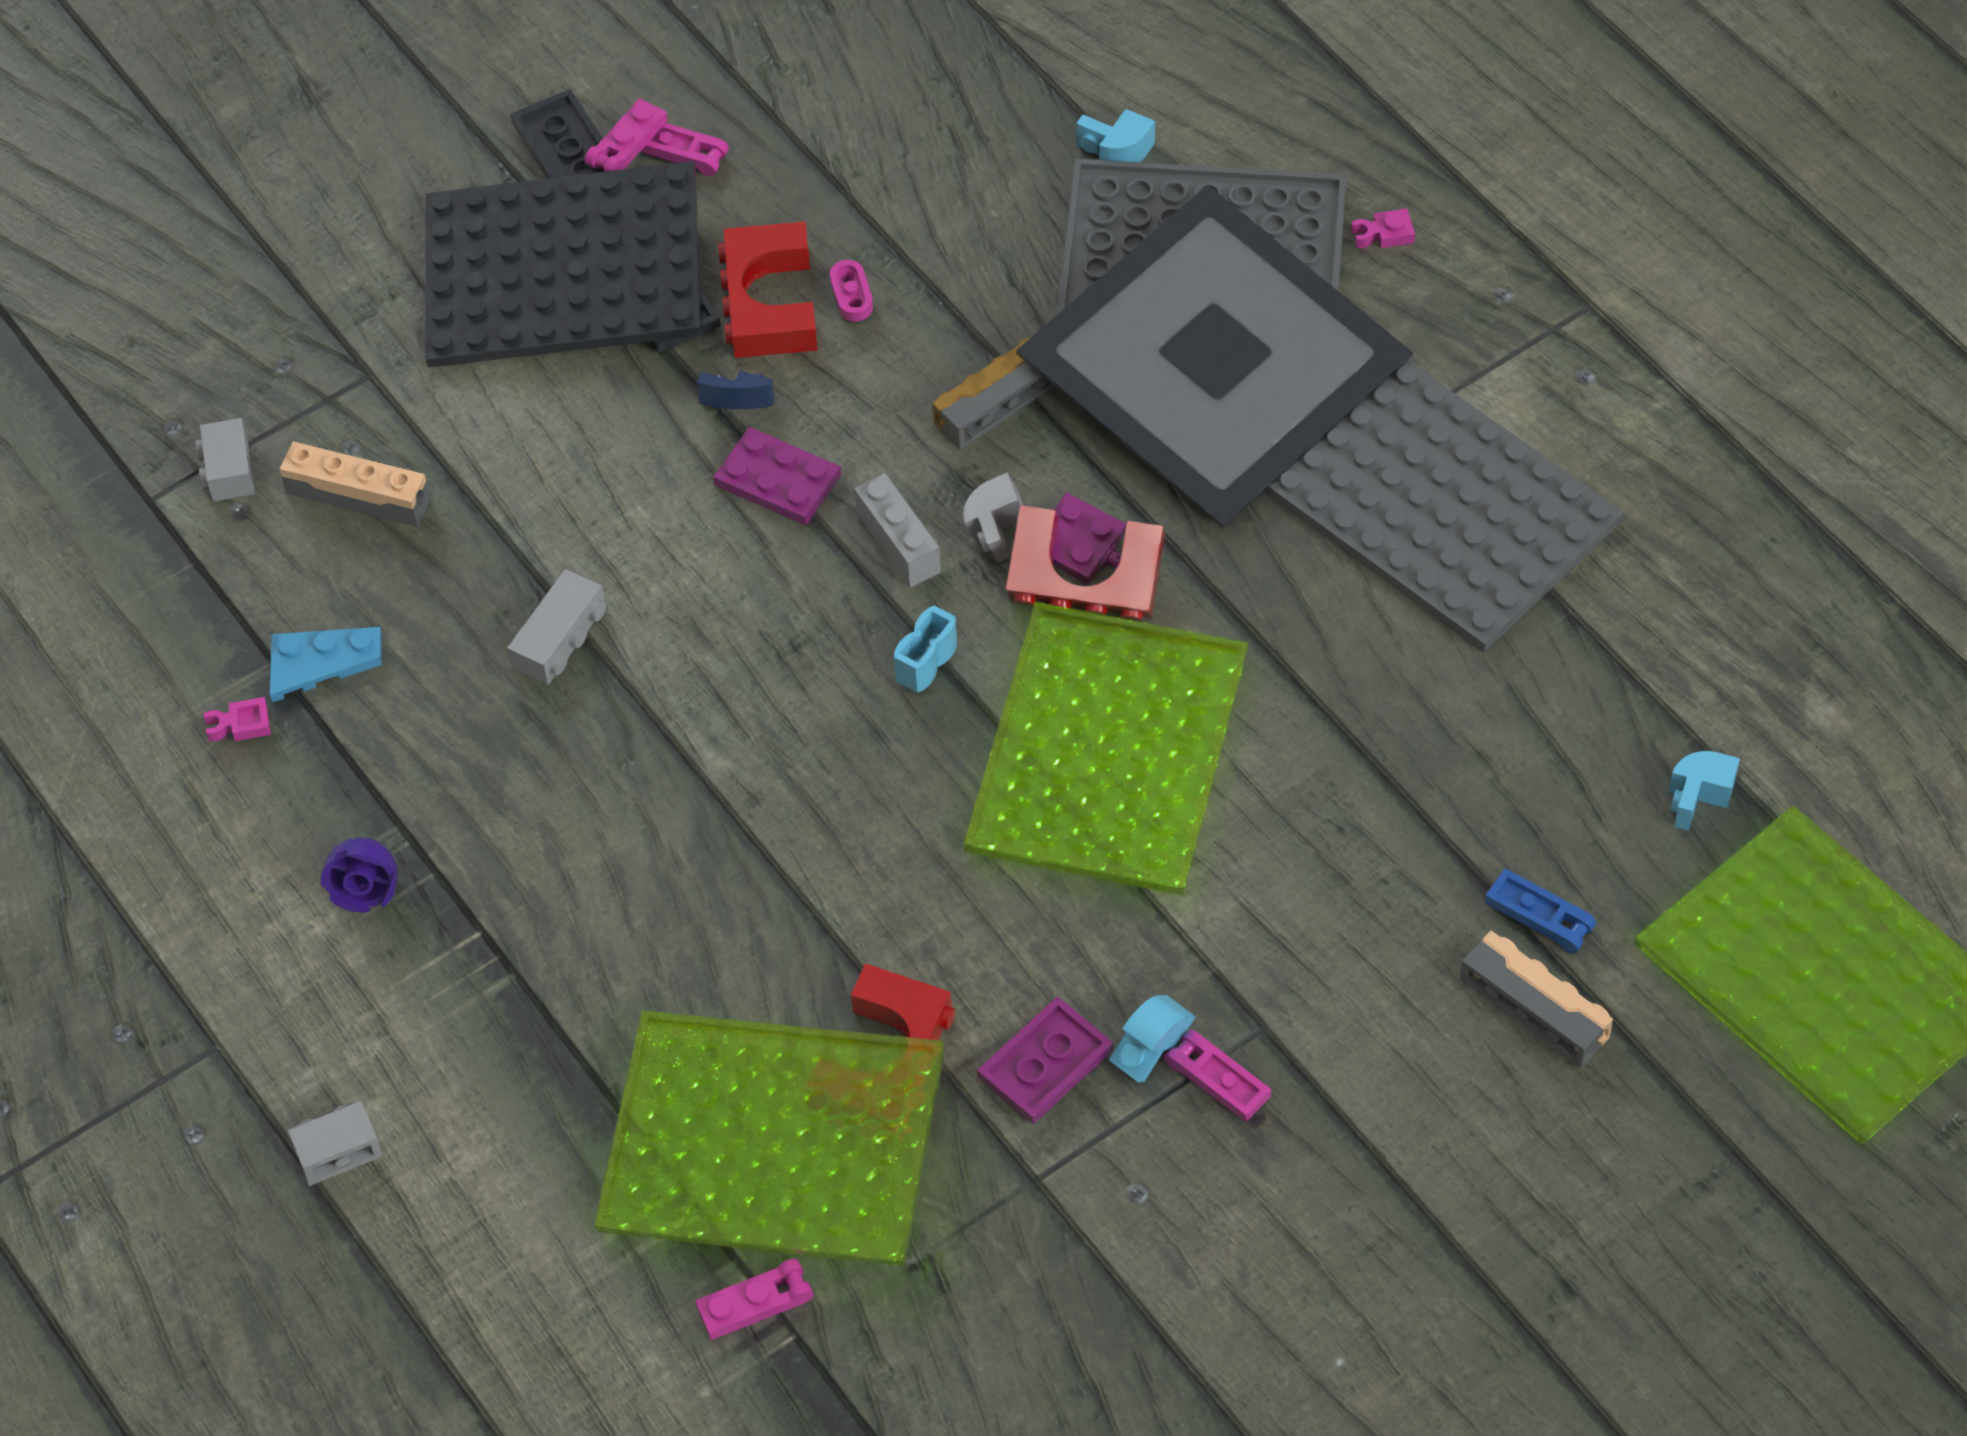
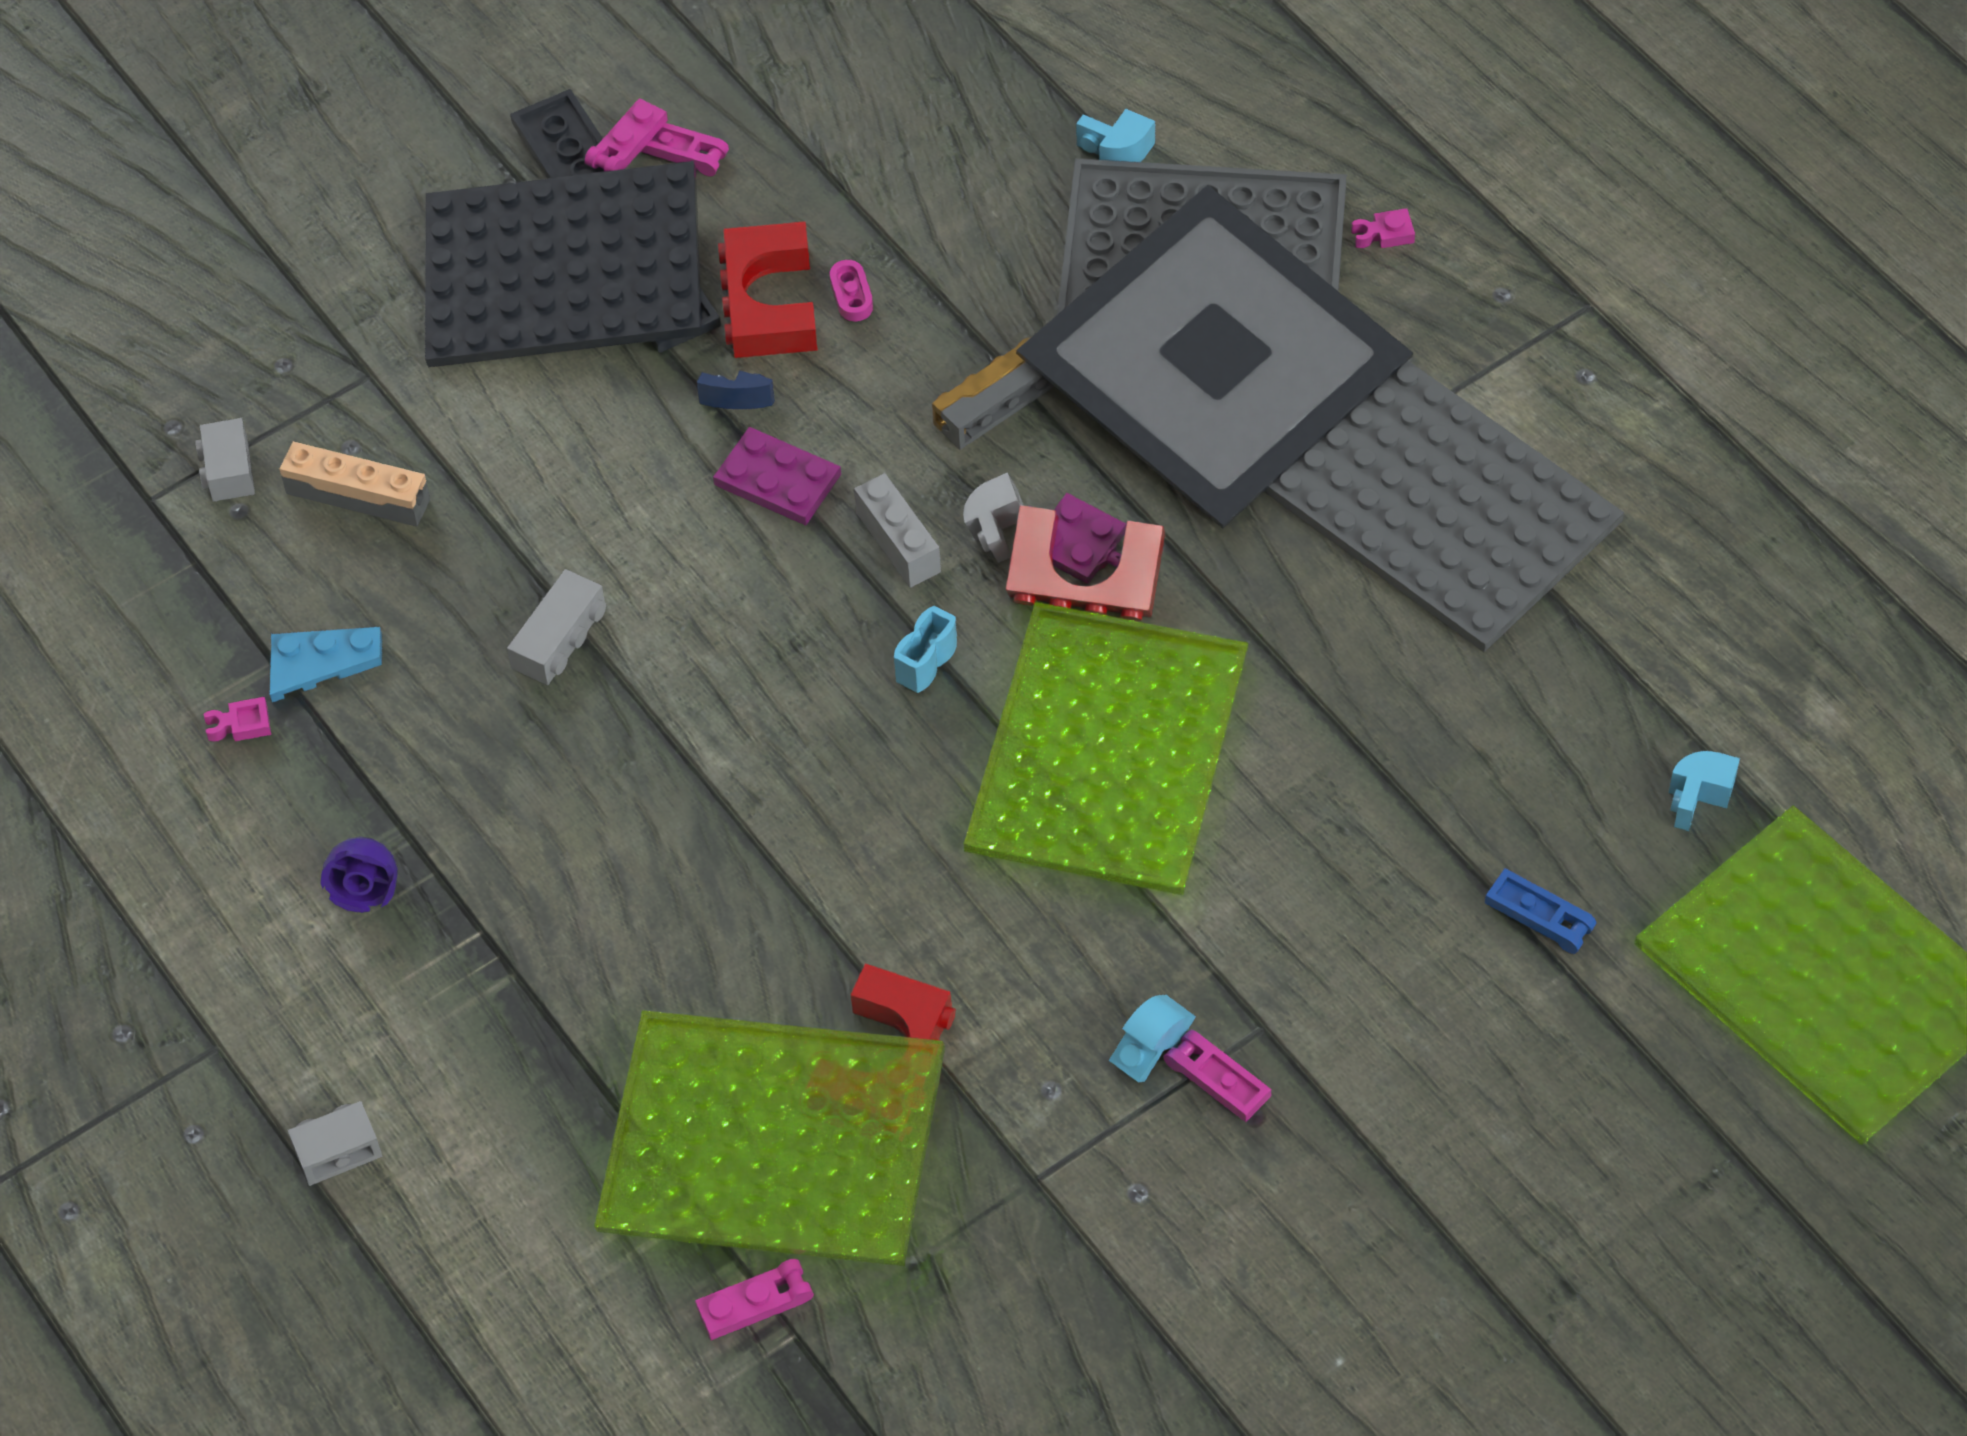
magenta plate [977,996,1114,1125] -> none
dark grey piece [1460,931,1613,1068] -> none

